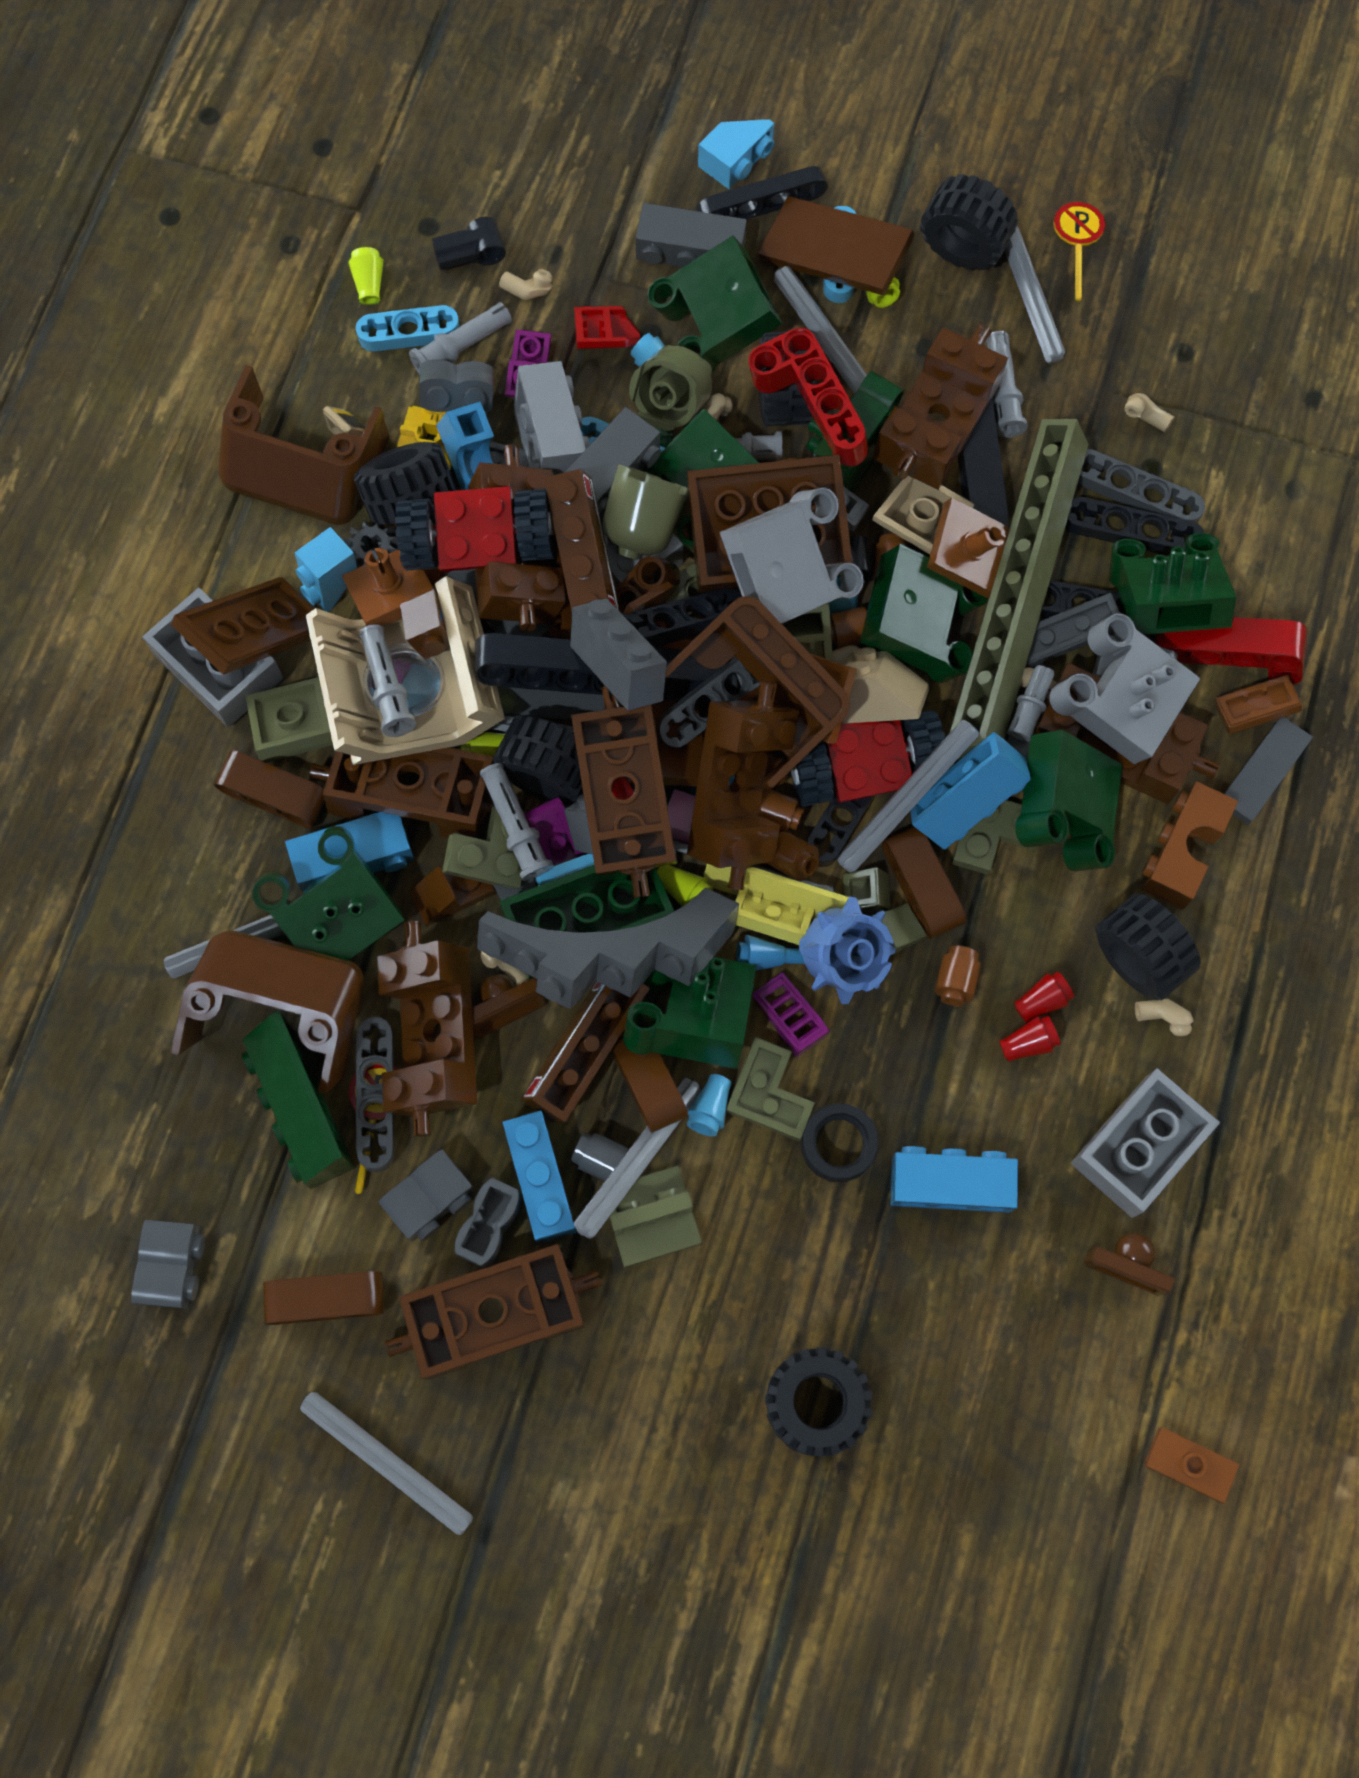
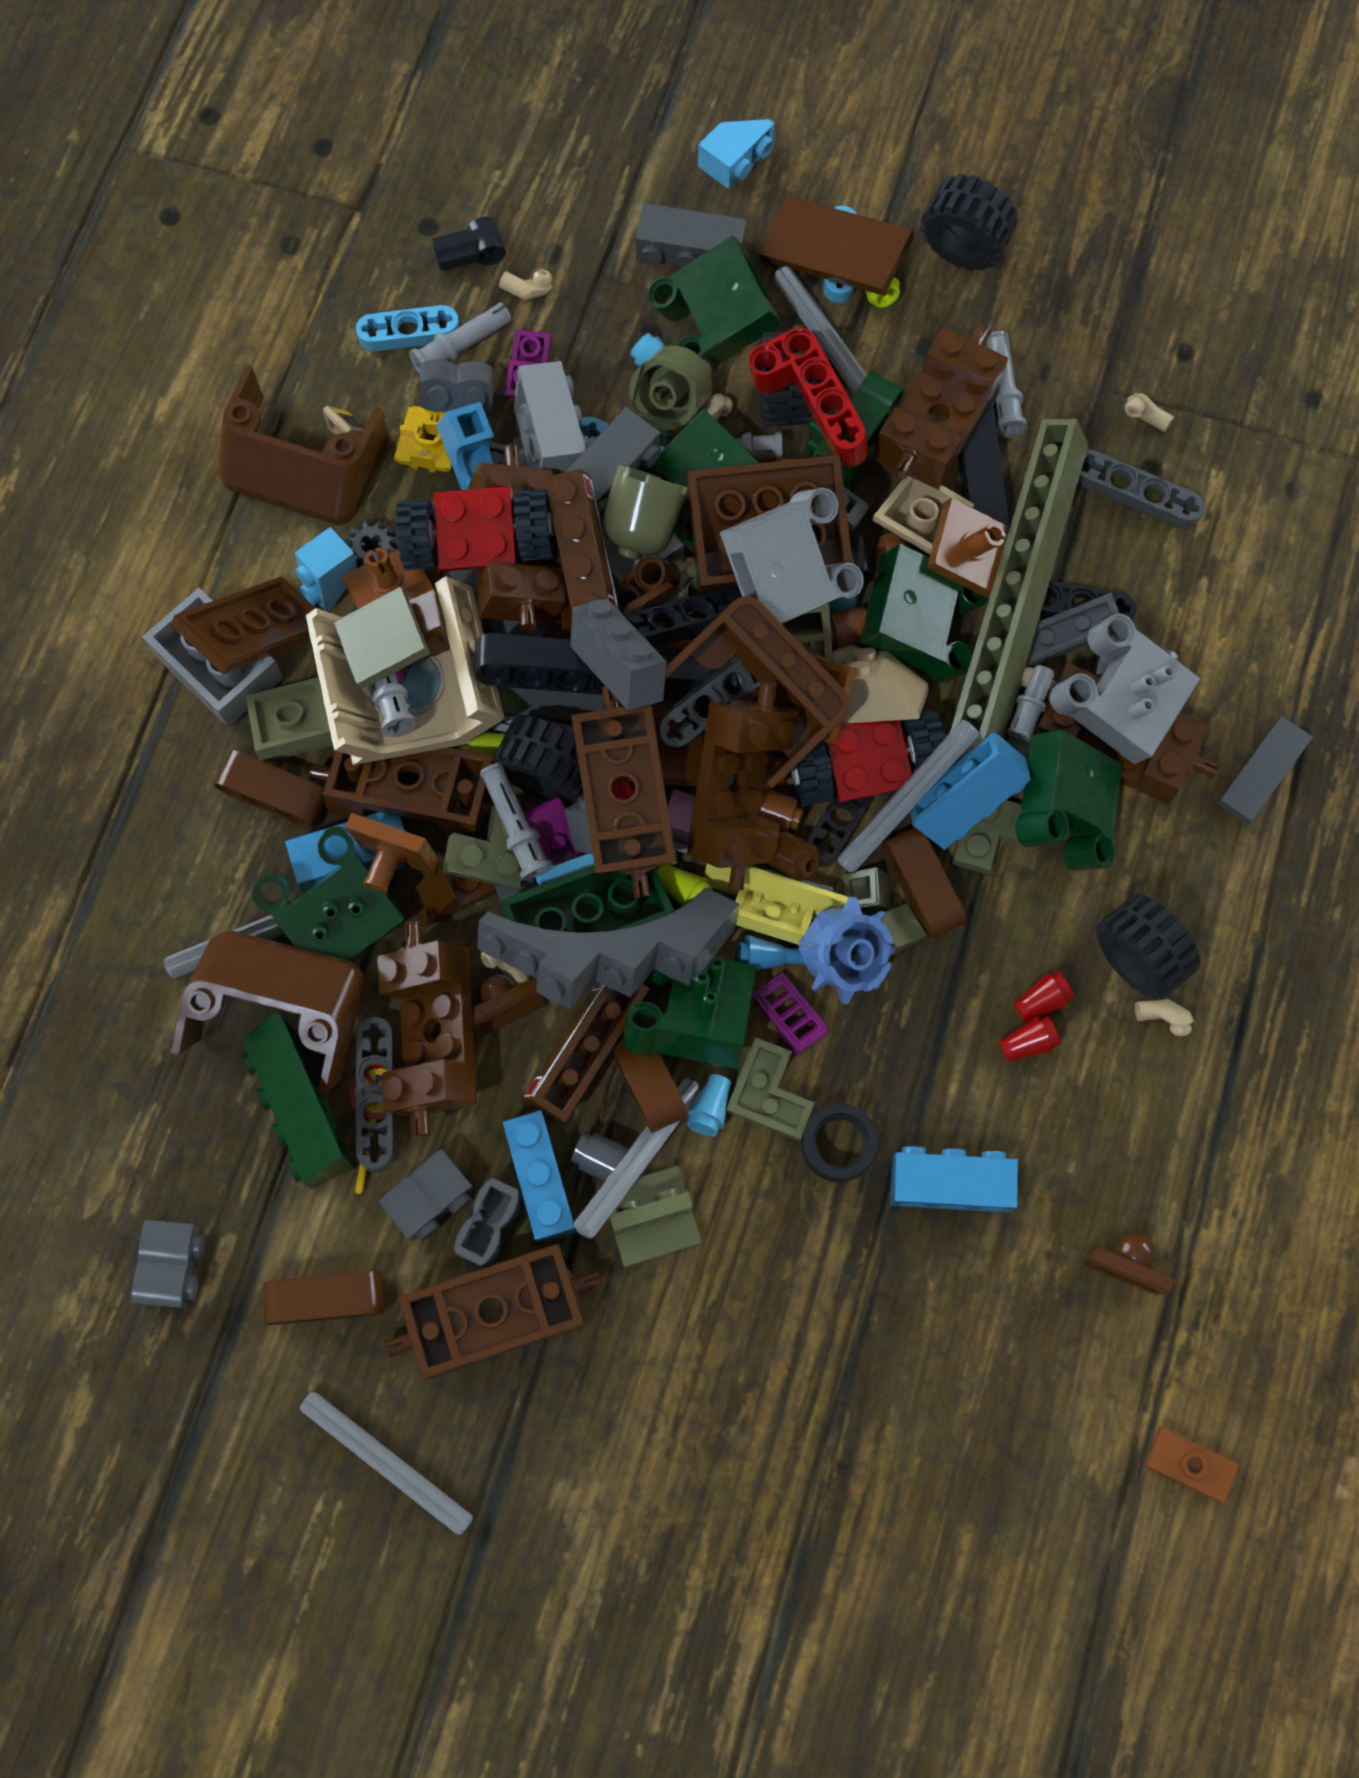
neon yellow cone [348,247,384,305] -> none
black tyre [354,442,457,524] -> none
red slope [574,306,641,350] -> none
black beam [696,166,828,219] -> none
black tyre [765,1347,873,1457] -> none
dark orange brick [935,946,981,1007] -> none
light grey axle [1004,225,1065,364] -> none
piece [1053,202,1105,301] -> none
black beam [1065,497,1204,556] -> none
light grey brick [1070,1068,1220,1218] -> none
dark green piece [1109,533,1237,635] -> none
dark orange arch [1141,781,1238,910] -> none
red beam [1154,617,1307,685] -> none
dark orange plate [1215,675,1302,735] -> none
none -> tile [334,586,430,690]
none -> dark orange tile [345,813,440,893]

